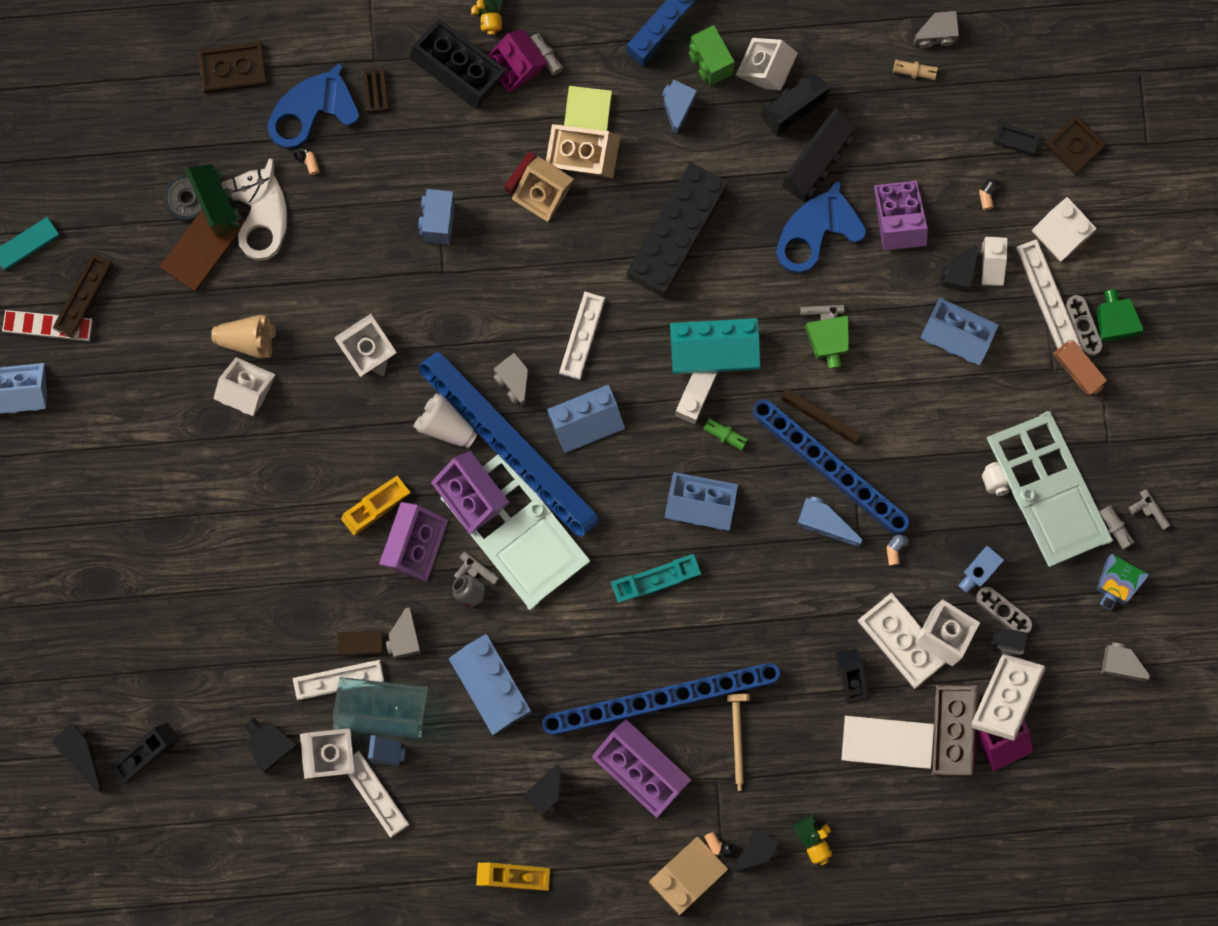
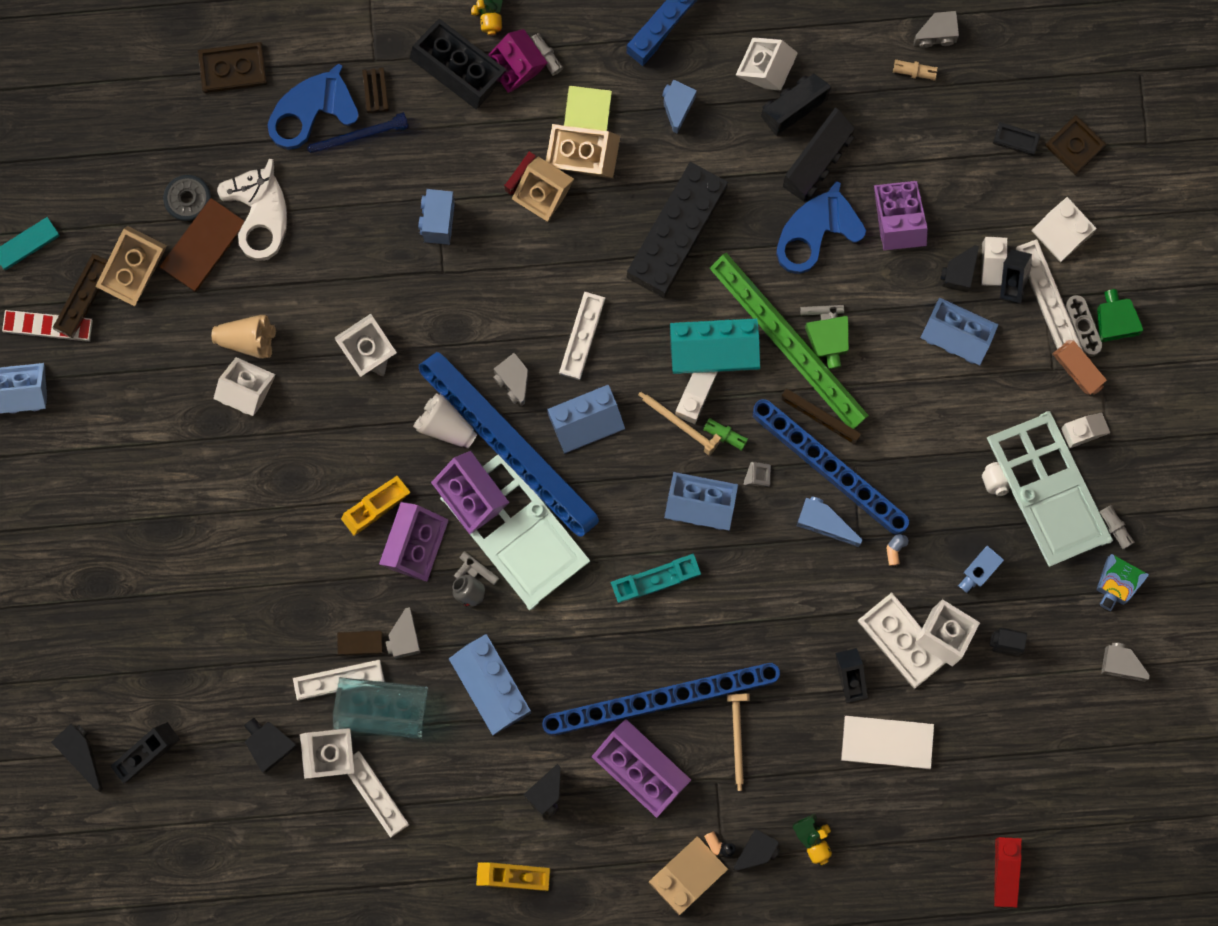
dark green slope [185,164,242,237] -> none
arm [292,148,320,175] -> none
medium blue slope [368,735,406,766] -> none
bright green brick [688,25,734,86] -> none
tile [932,686,979,776] -> none
white tile [972,654,1045,741] -> none
light grey beam [976,587,1032,633] -> none
magenta slope [977,720,1033,771] -> none
arm [979,178,1000,210] -> none
light grey hose [1128,488,1171,530] -> none
none -> tan slope [95,226,167,306]
none -> clear blue piece [307,112,409,153]
none -> tan piece [638,392,721,456]
none -> bright green plate [710,253,869,429]
none -> light grey slope [744,462,771,487]
none -> red slope [994,837,1022,907]
none -> black slope [1000,249,1032,303]
none -> white slope [1061,413,1110,449]

